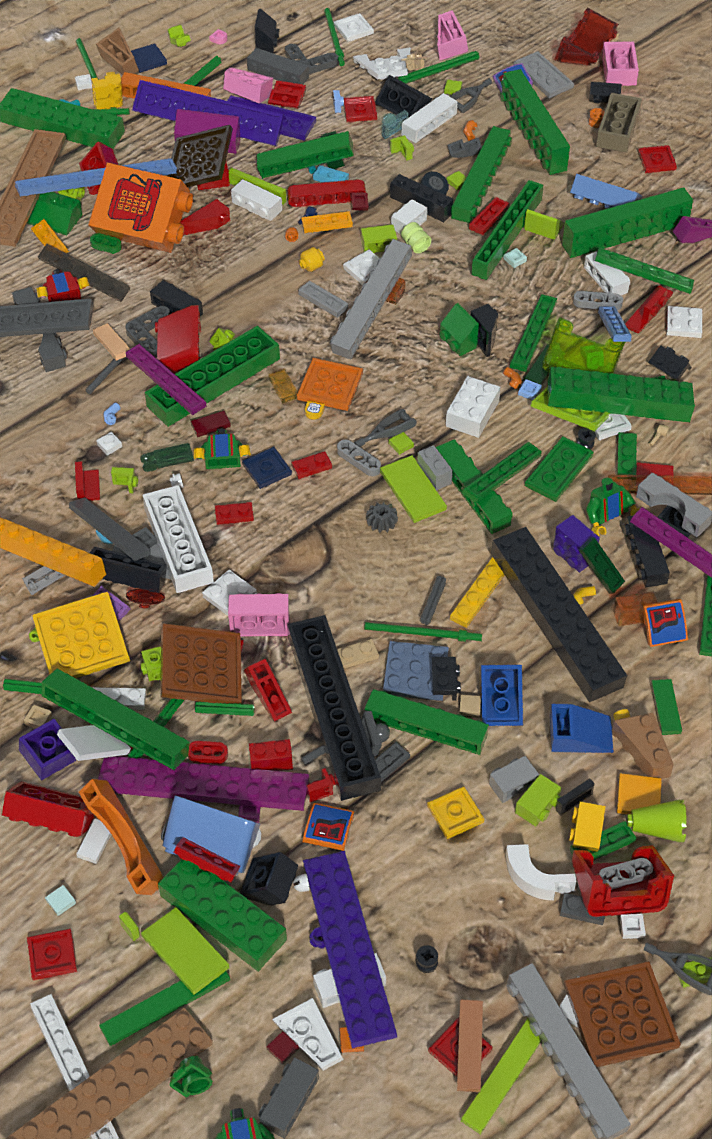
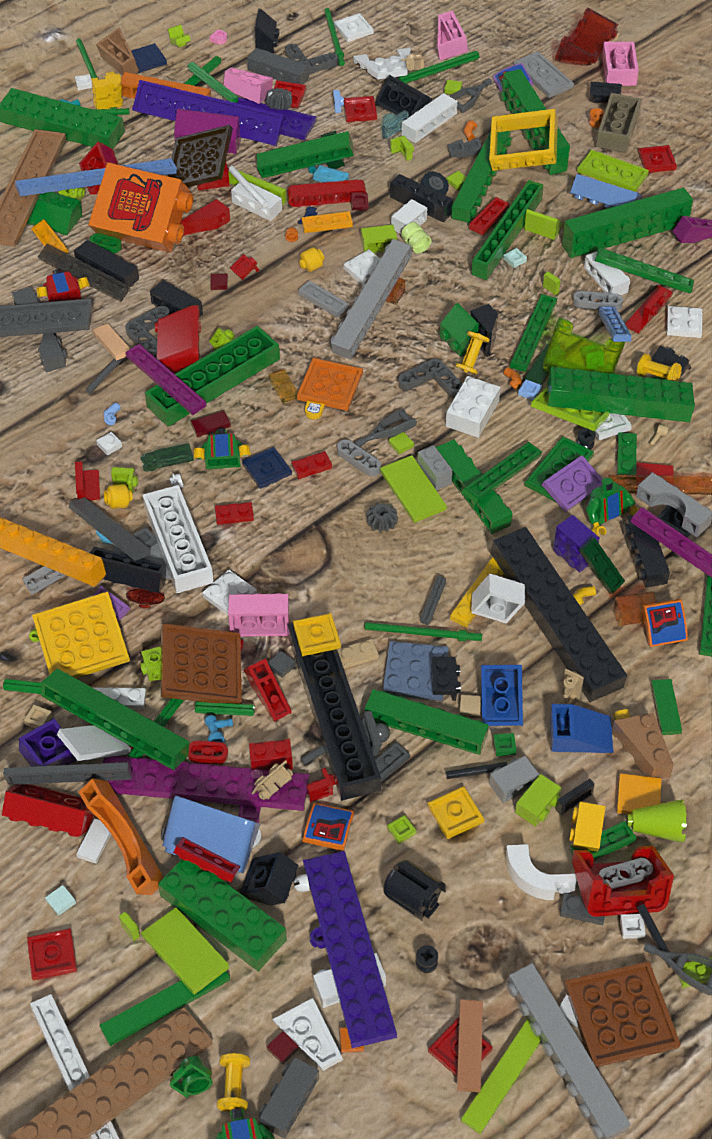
none -> dark grey tile [3,763,132,785]
none -> black brick [74,240,139,291]
none -> yellow head [104,484,133,509]
none -> green axle [188,62,239,103]
none -> dark azure piece [204,715,233,743]
none -> dark red tile [210,274,228,290]
none -> yellow hose [217,1053,250,1113]
none -> white bar [229,166,268,208]
none -> red bracket [230,254,259,280]
none -> tan hinge [252,760,293,800]
none -> dark grey gear [266,88,292,110]
none -> dark grey tile [268,651,296,678]
none -> yellow tile [293,613,341,656]
none -> black cylinder [383,860,447,921]
none -> lime tile [387,815,416,844]
none -> dark grey beam [398,359,463,398]
none -> black bar [445,762,507,779]
none -> yellow hose [455,331,490,375]
none -> white brick [471,574,525,623]
none -> yellow window [489,109,558,171]
none -> green plate [493,733,517,756]
none -> medium lavender plate [542,456,602,513]
none -> lime tile [543,271,560,295]
none -> tan hinge [561,669,584,704]
none -> lime tile [577,149,649,192]
none -> yellow hose [637,354,682,381]
none -> black bar [637,904,675,968]

